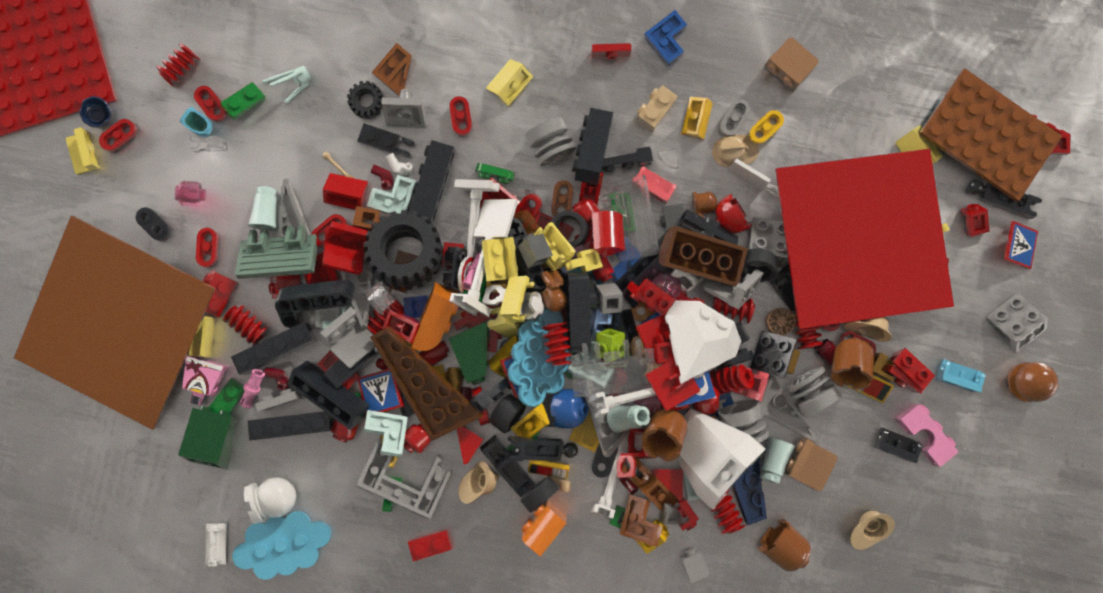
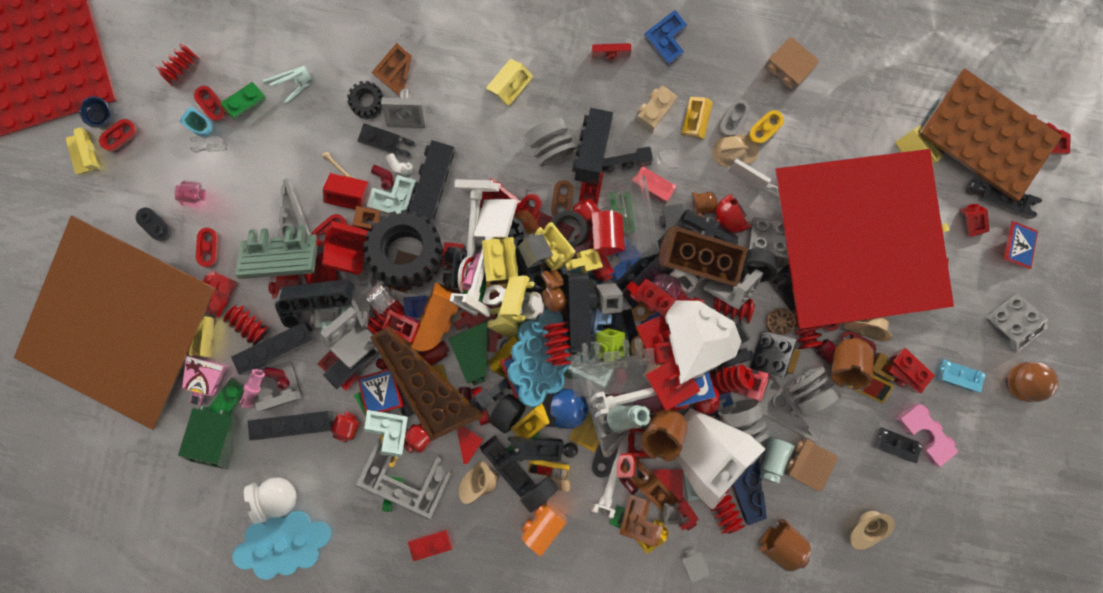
white hinge [205,523,227,566] -> none
light aqua plant [248,186,277,231] -> none
black brick [287,360,370,430] -> none
pearl gold cone [445,367,464,393] -> none
red plate [449,96,472,136] -> none
green plate [475,163,515,184] -> none

